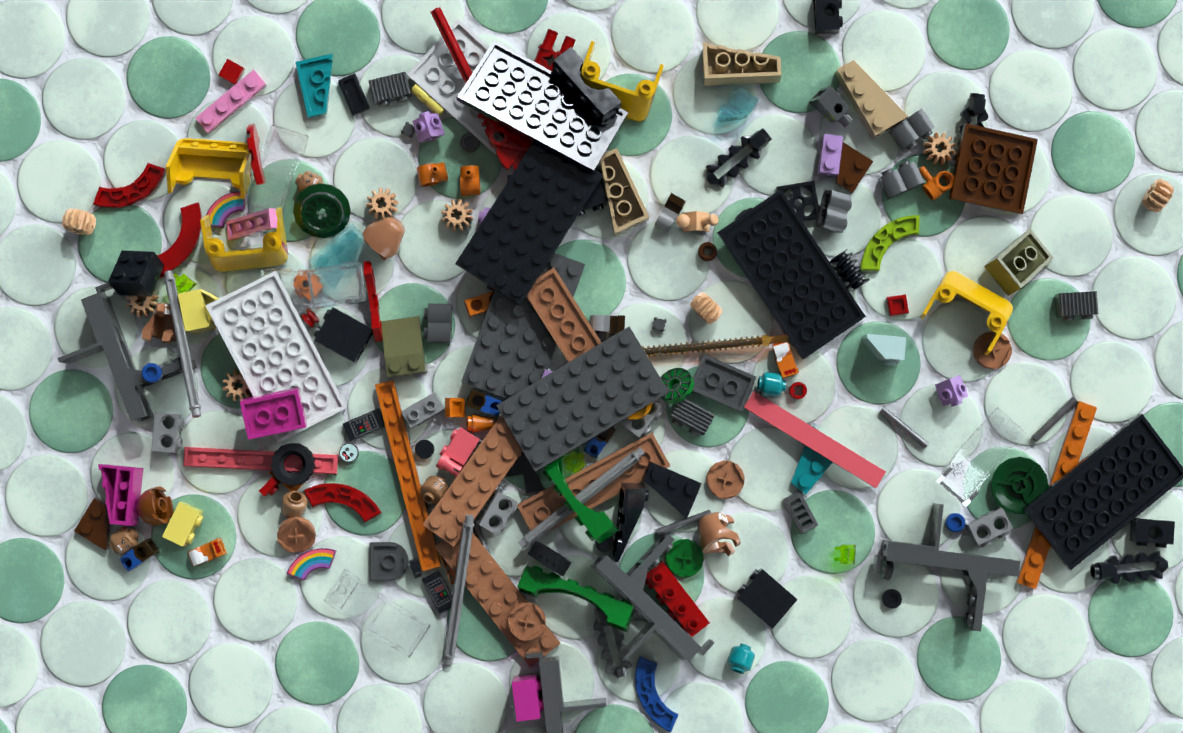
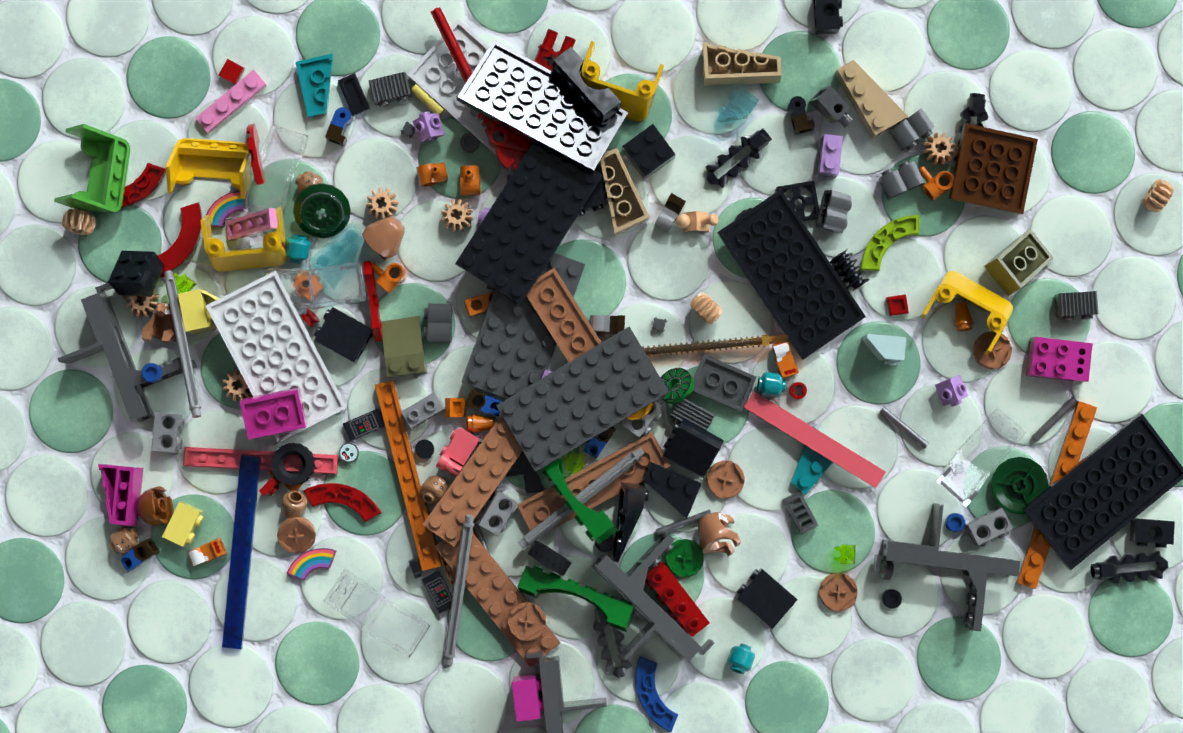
reddish brown wing [74,498,111,550] -> none
dark grey tile [370,542,409,581] -> none
reddish brown plate [698,242,717,261] -> none
reddish brown wing [836,142,873,194] -> none
none -> bright green windscreen [54,124,130,213]
none -> clear blue plate [222,455,261,649]
none -> teal head [286,234,310,264]
none -> leg [325,107,353,147]
none -> orange piece [371,262,406,294]
none -> black brick [622,124,676,180]
none -> black brick [663,418,724,478]
none -> leg [788,96,815,135]
none -> nougat tile [819,573,857,611]
none -> orange cone [955,302,974,332]
none -> dark pink piece [1026,337,1093,383]

